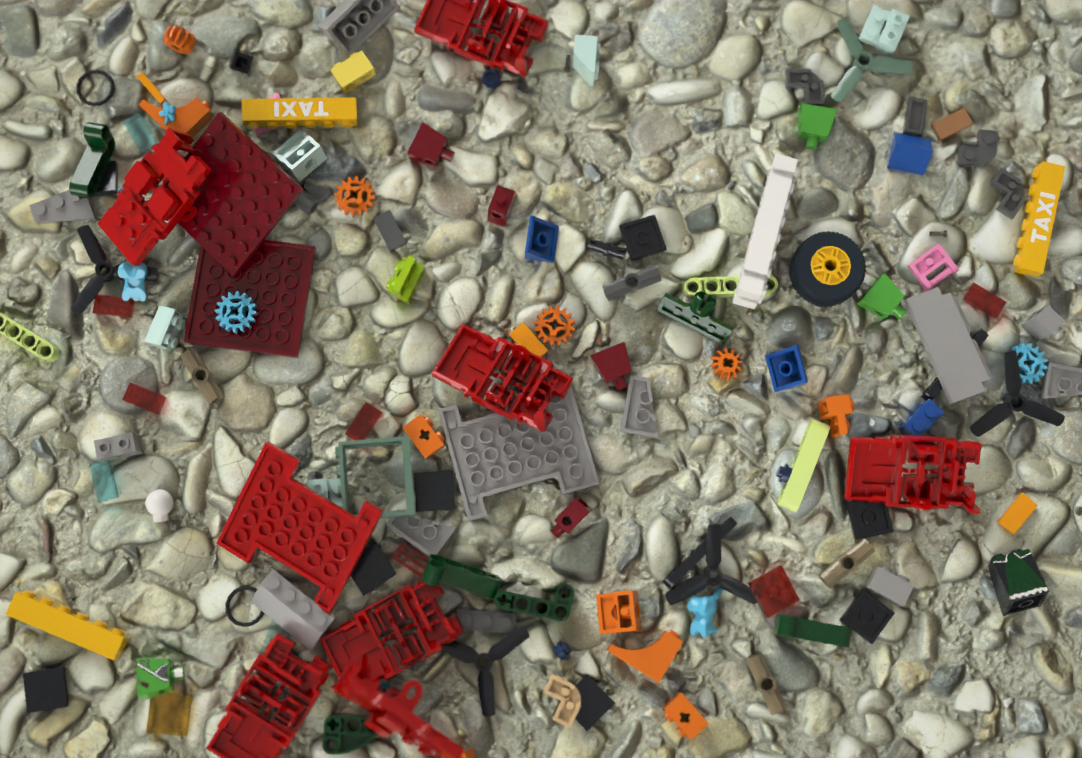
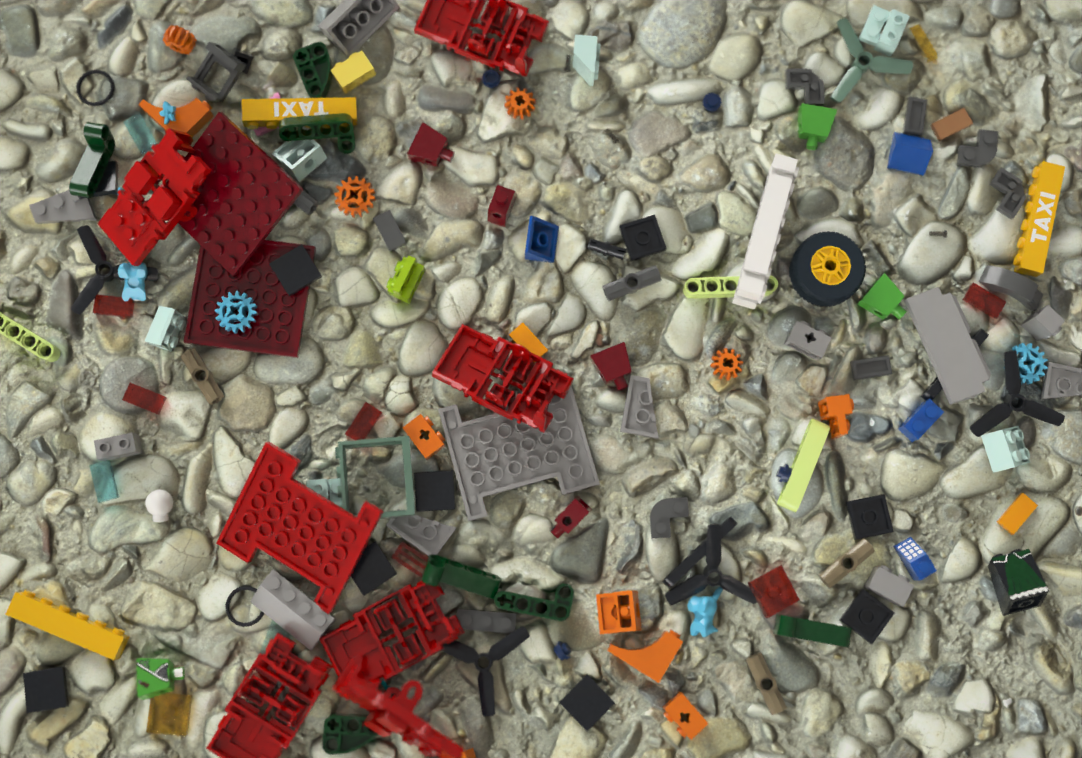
light orange tile [137,72,168,107] -> none
orange gear [534,305,575,347] -> none
tan plate [543,673,581,728] -> none
dark green plate [657,291,734,345] -> none
blue slope [765,345,808,392] -> none
red piece [844,435,982,514] -> none
bright pink plate [907,243,958,292] -> none
none -> dark grey window [187,42,246,103]
none -> black tile [270,244,322,296]
none -> dark green beam [279,113,355,154]
none -> dark green beam [293,42,333,98]
none -> orange gear [504,87,536,120]
none -> dark grey plate [650,497,689,539]
none -> dark blue plate [703,93,721,111]
none -> light grey brick [784,321,831,361]
none -> dark grey tile [850,355,893,380]
none -> blue slope [893,537,937,581]
none -> clear yellow piece [910,24,938,63]
none -> dark grey arch [979,265,1044,311]
none -> light aqua slope [981,426,1030,473]

